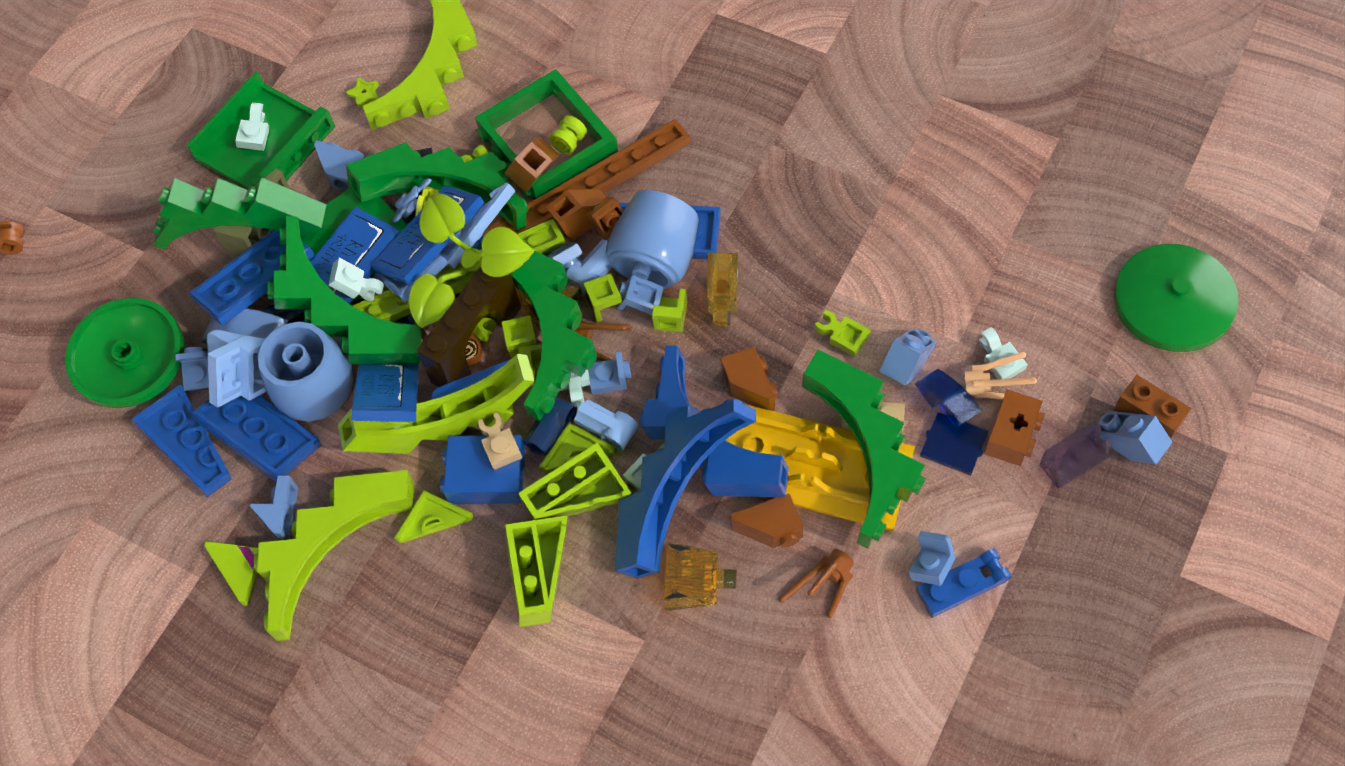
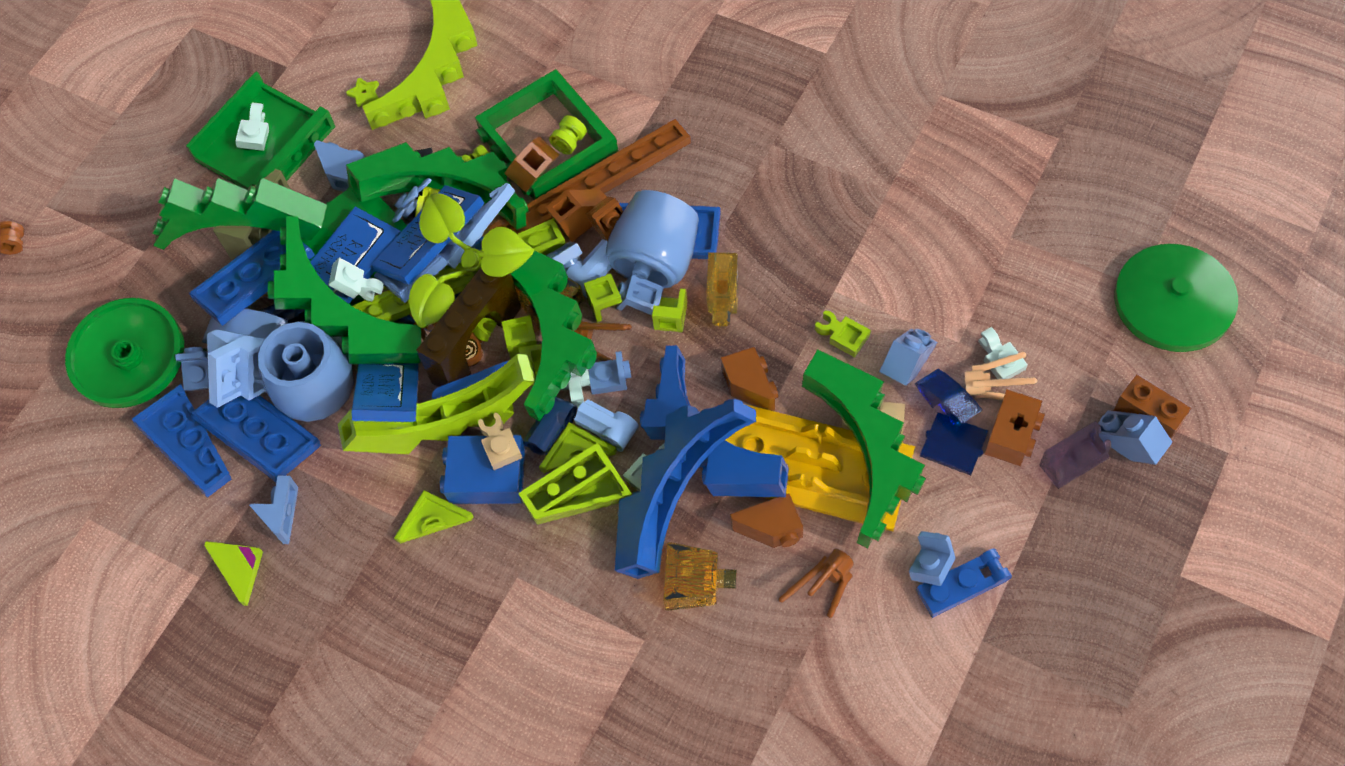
lime arch [254,470,414,641] -> none
lime wedge [505,515,568,627] -> none

